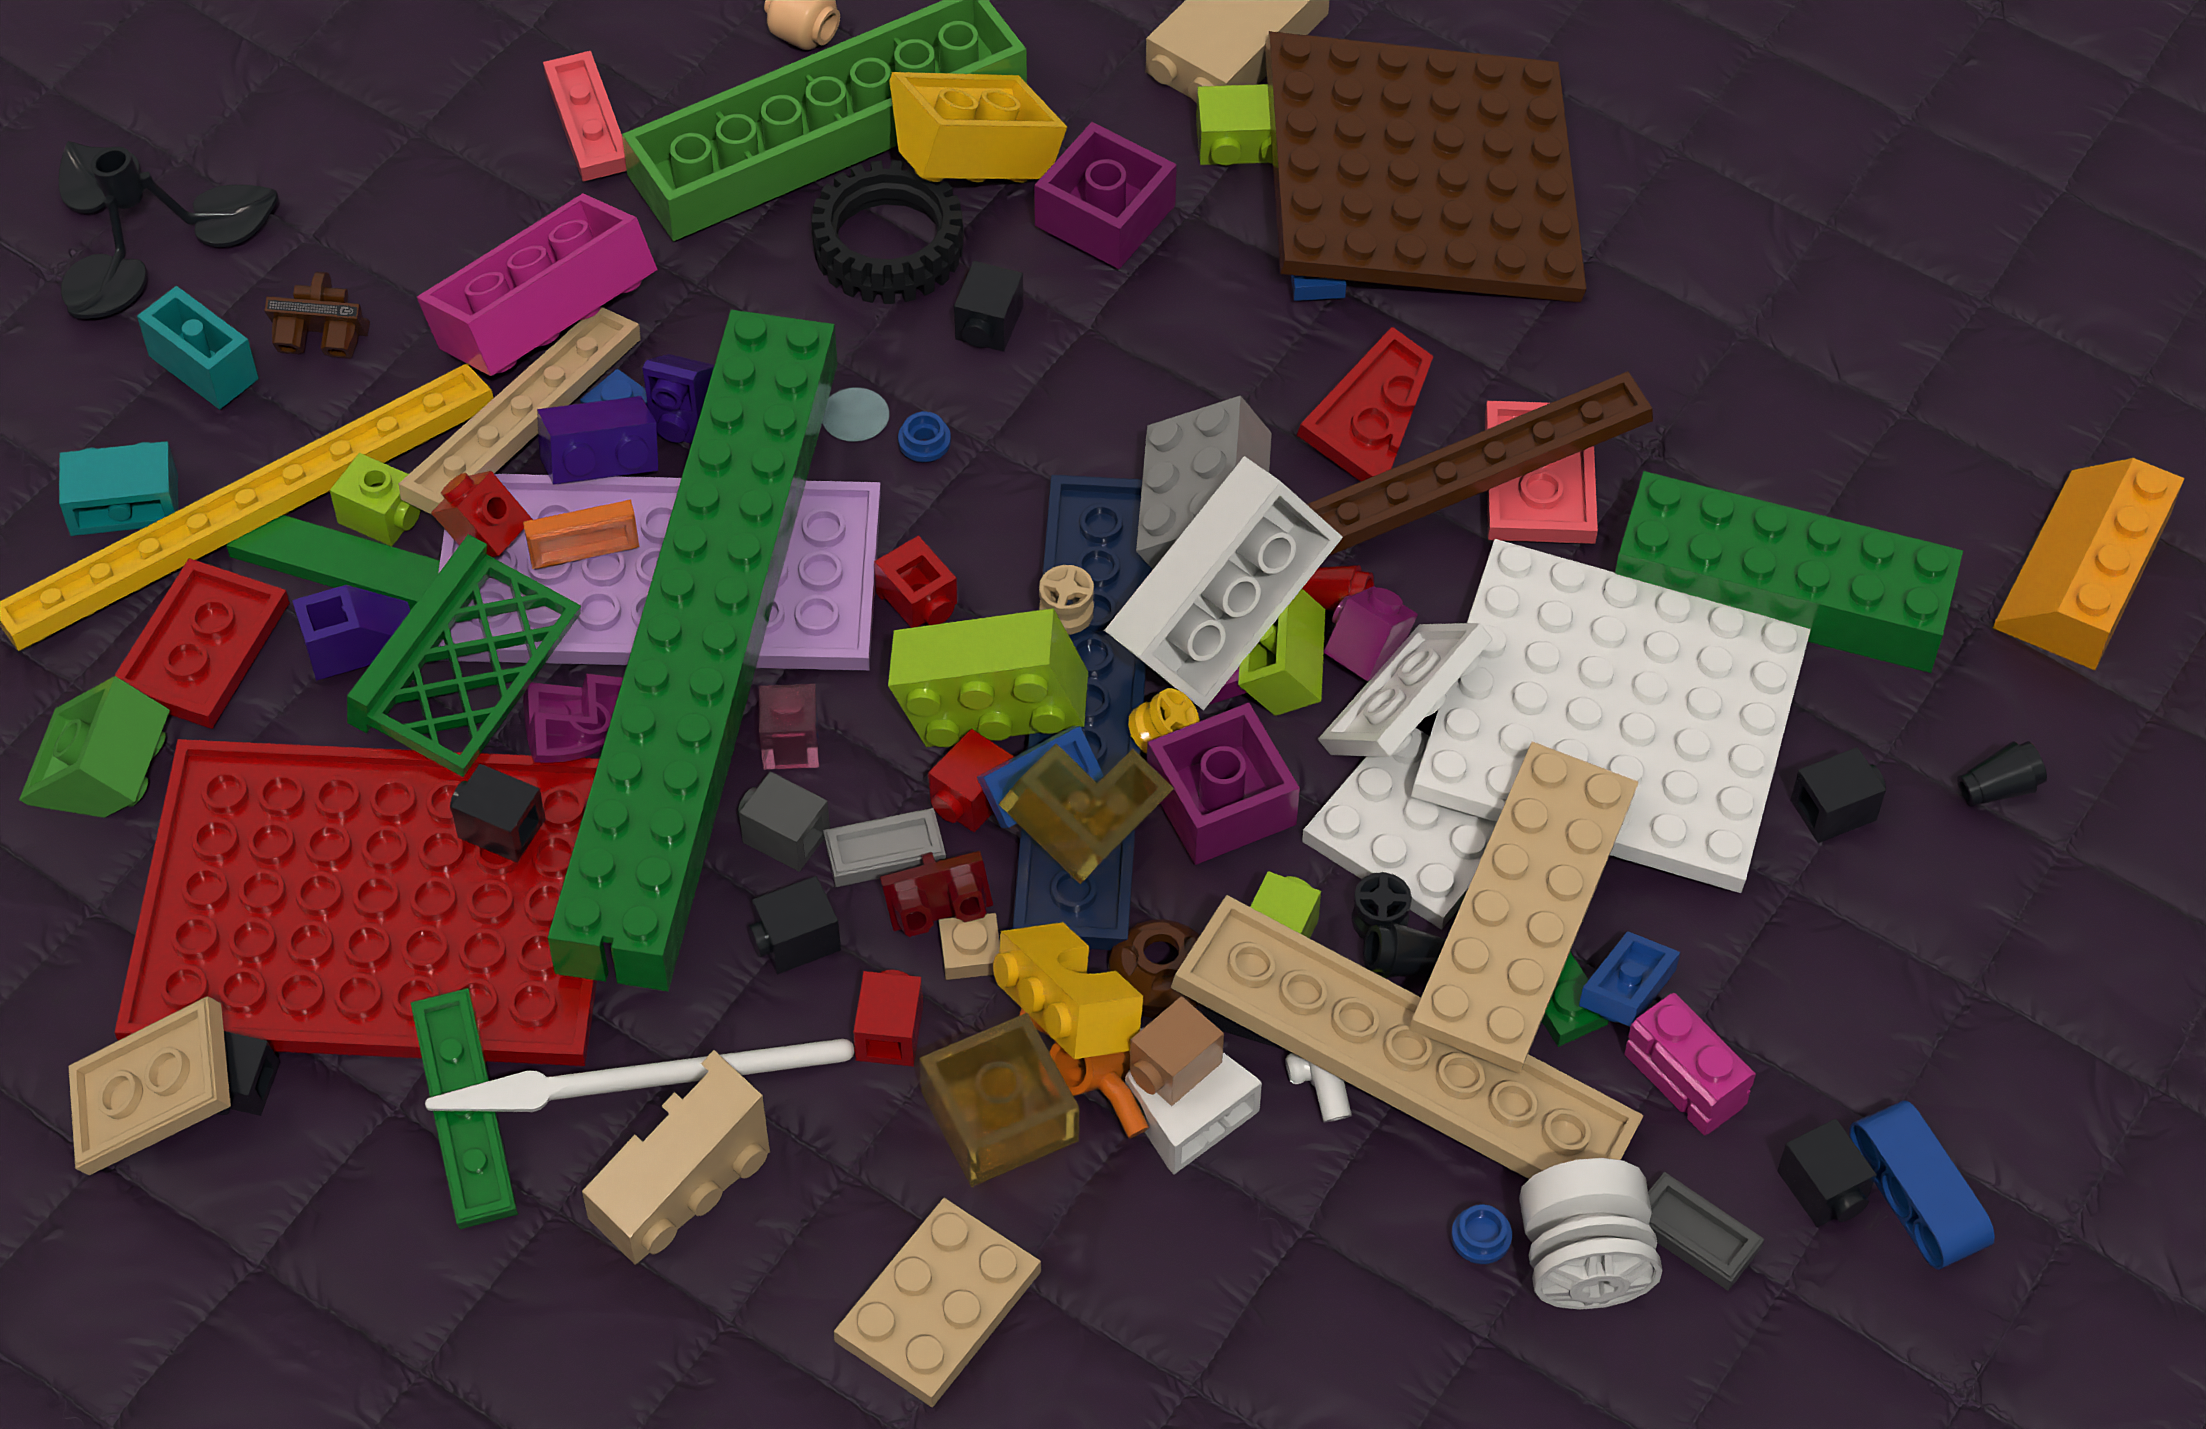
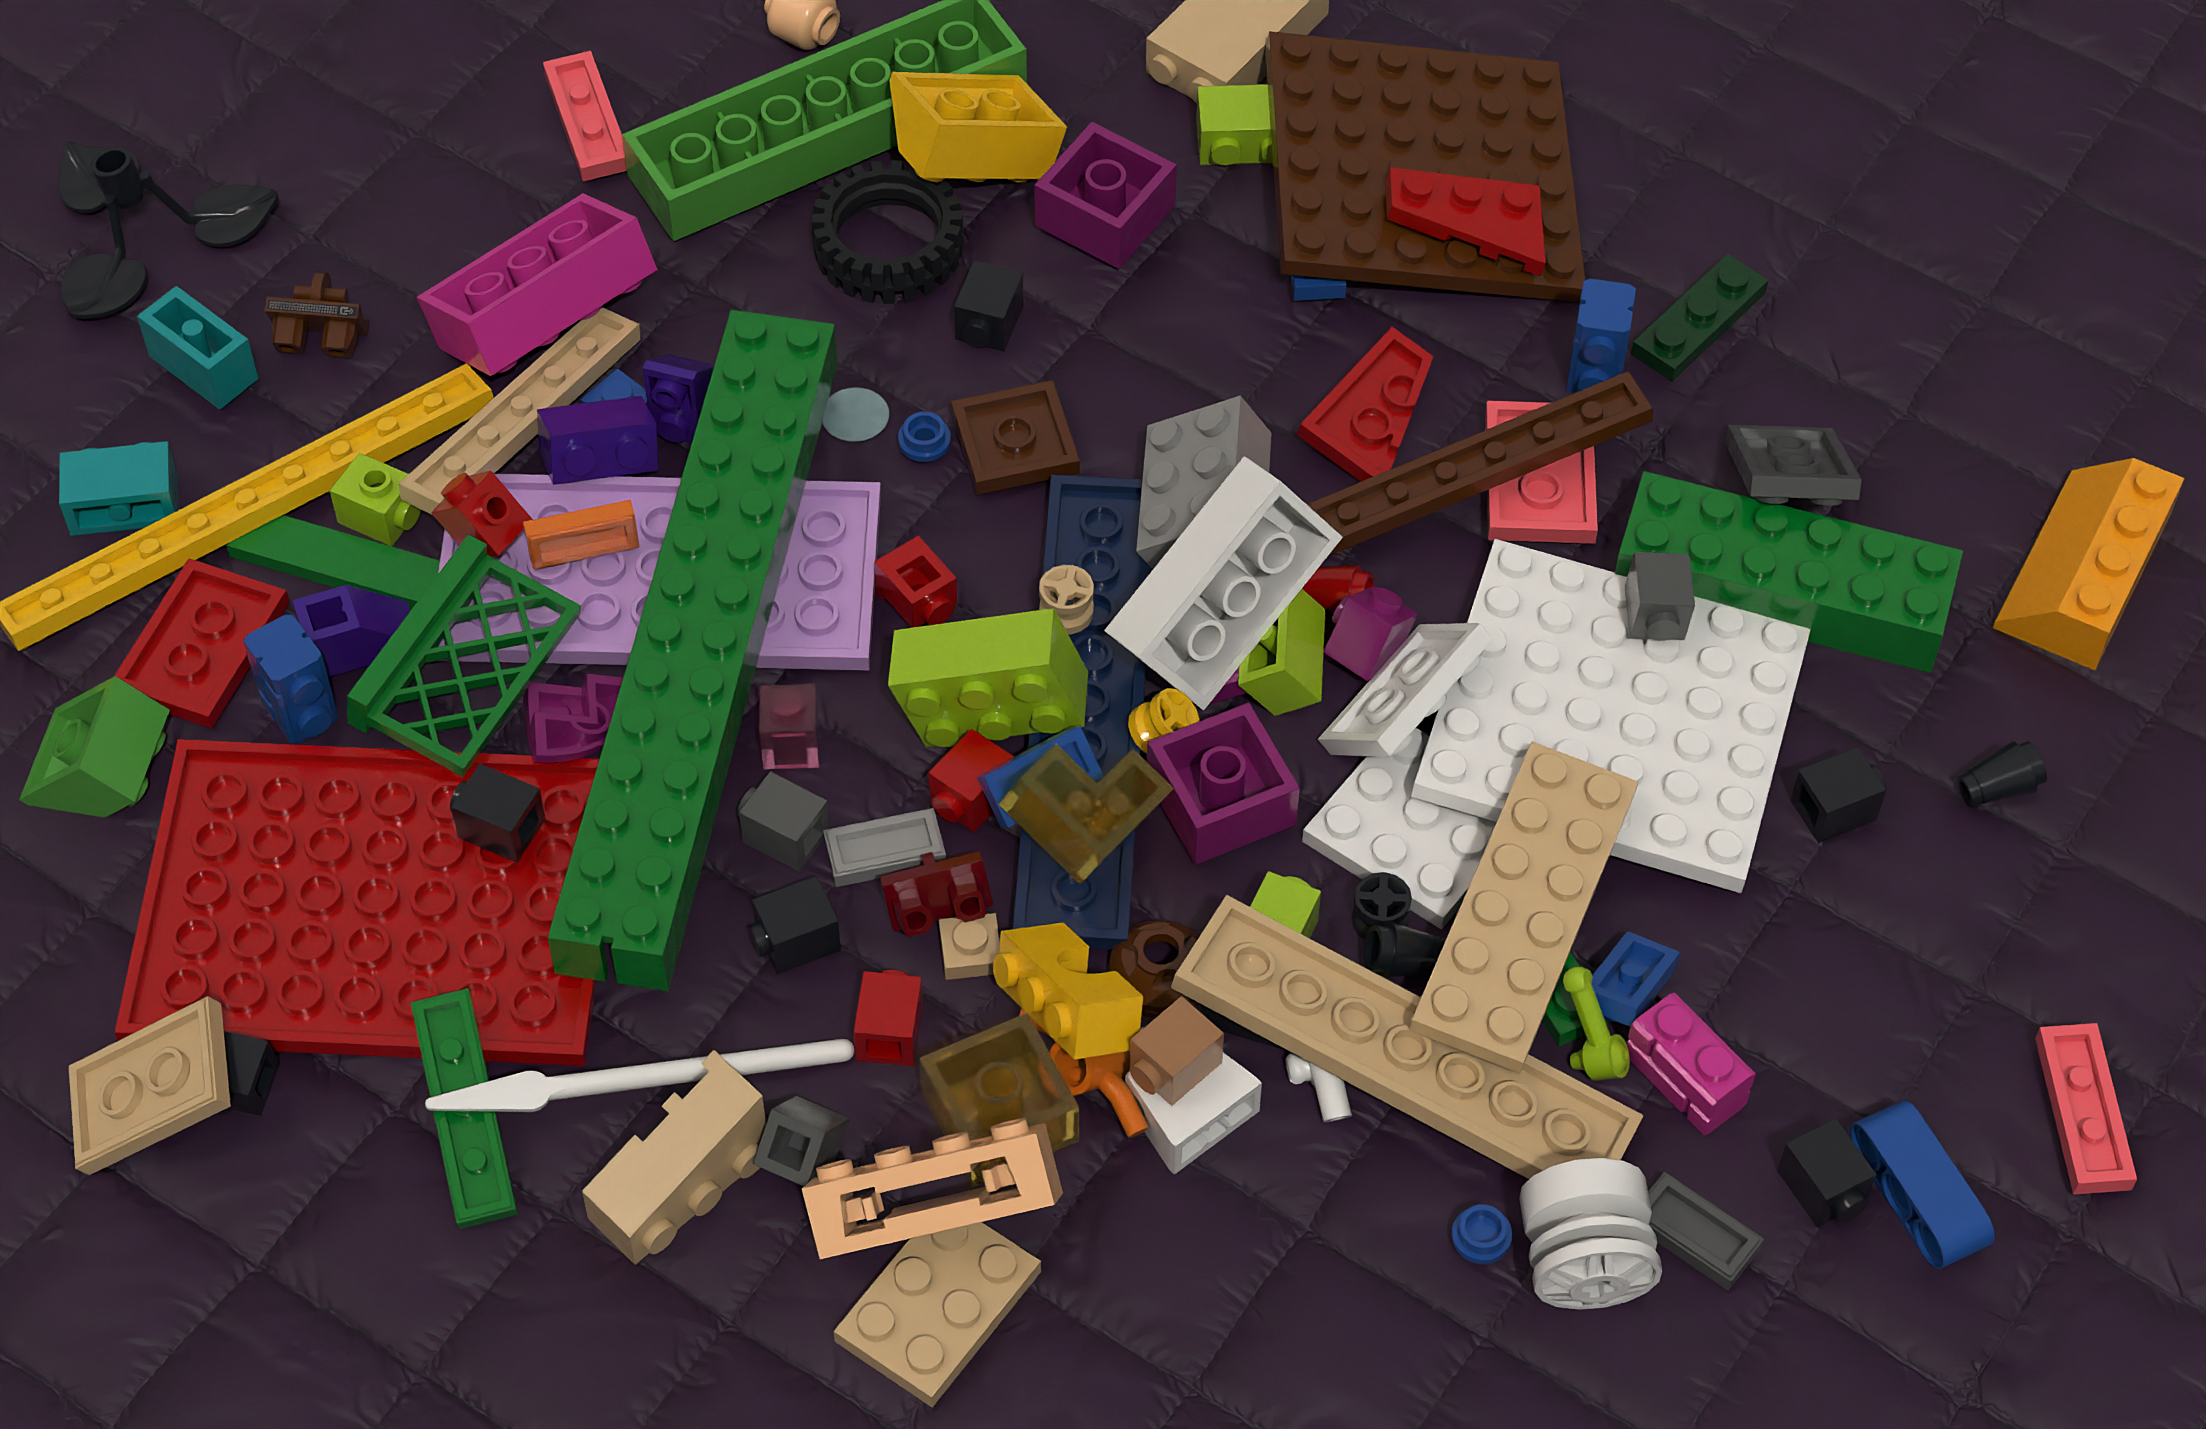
none -> blue brick [243,614,339,743]
none -> dark grey brick [753,1096,850,1186]
none -> light nougat brick [802,1118,1063,1259]
none -> reddish brown plate [951,380,1080,495]
none -> red wing [1385,167,1546,276]
none -> lime piece [1563,966,1630,1081]
none -> blue brick [1566,278,1636,394]
none -> dark grey brick [1625,552,1695,641]
none -> dark green plate [1631,254,1769,382]
none -> dark grey plate [1726,424,1862,506]
none -> coral plate [2035,1023,2137,1195]

